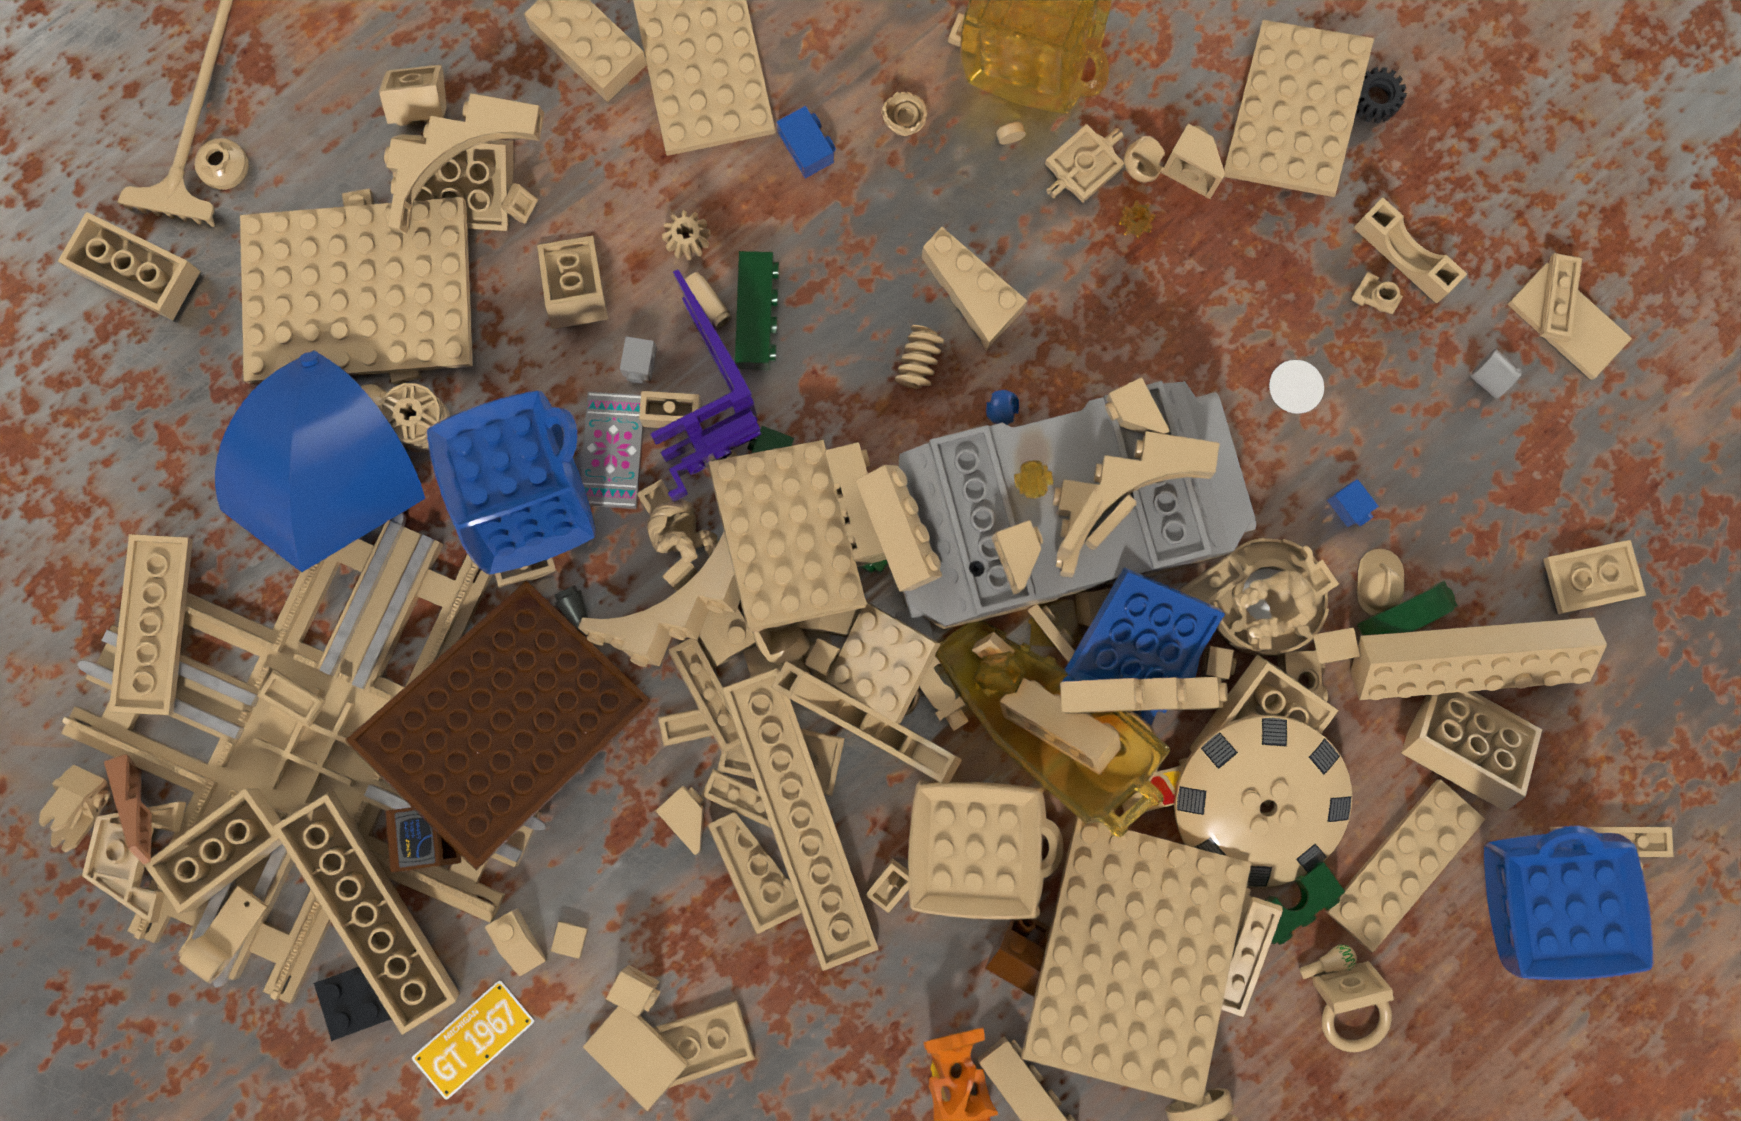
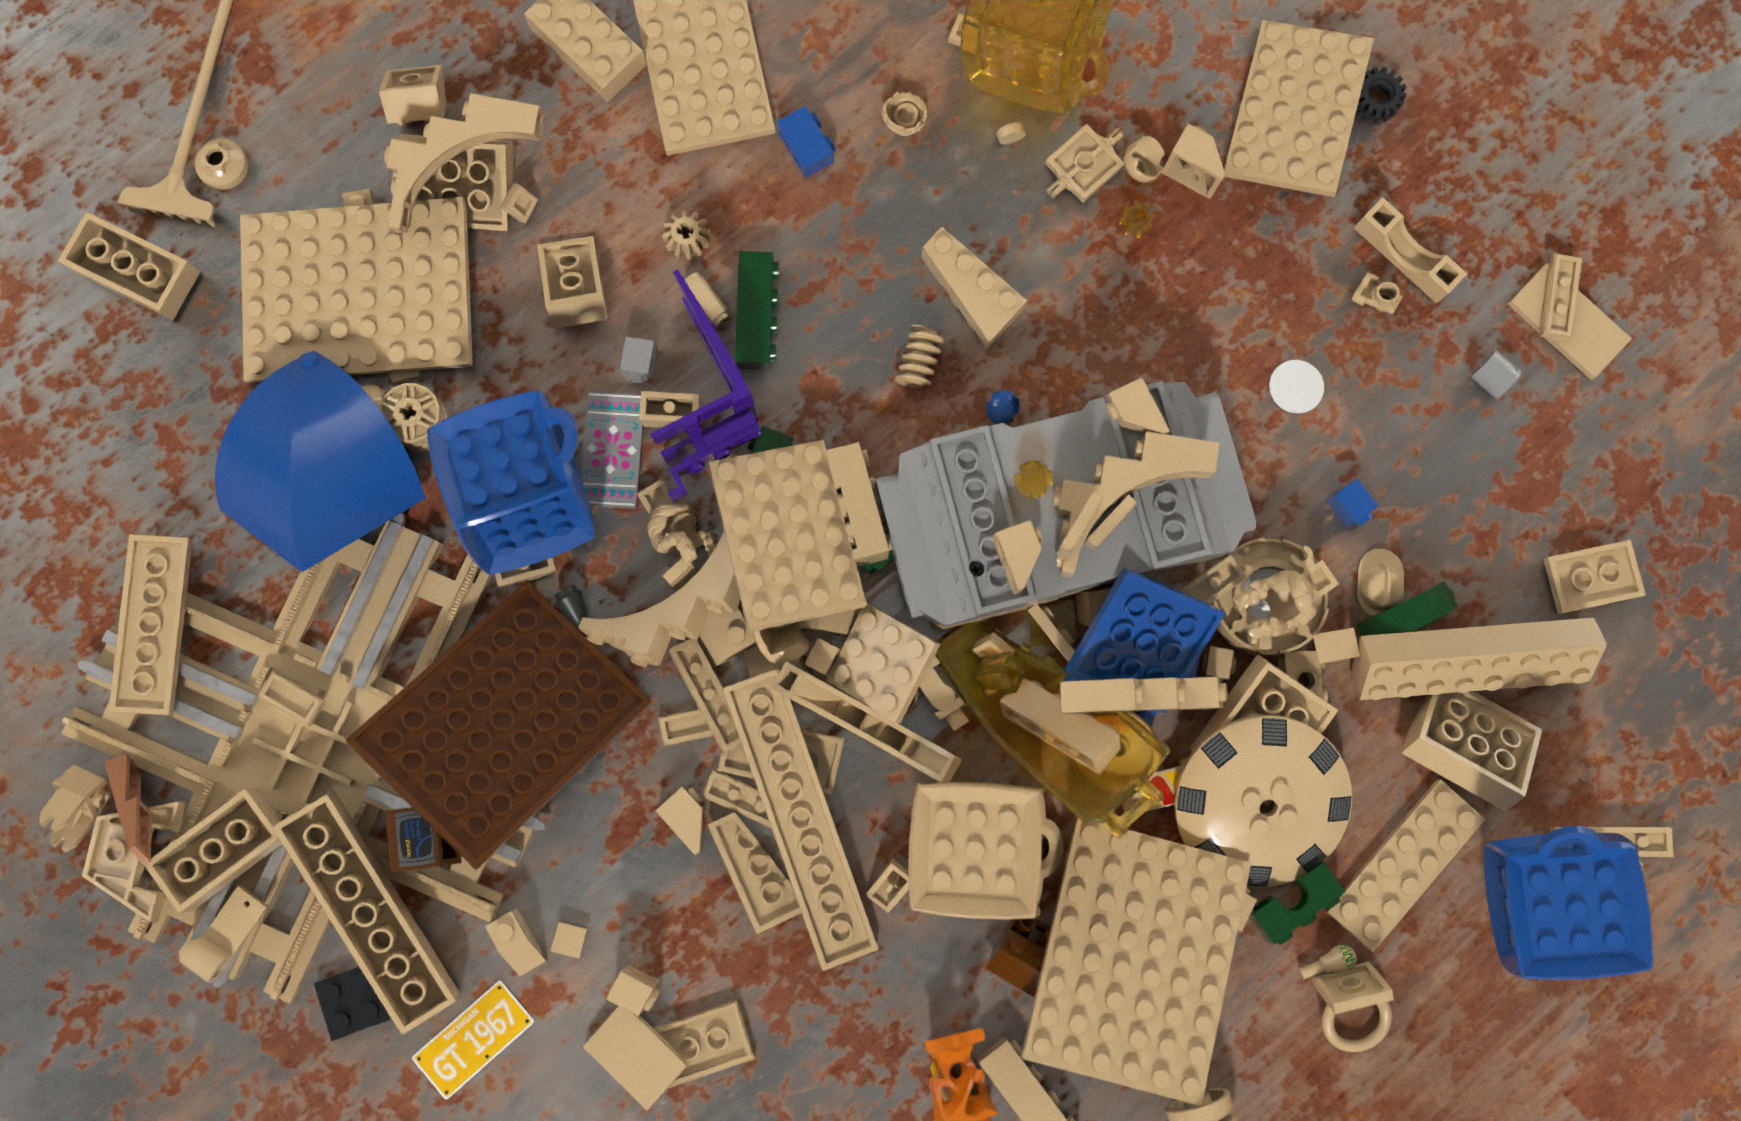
tan brick [855,465,942,591] -> none
tan plate [1221,897,1283,1017] -> none

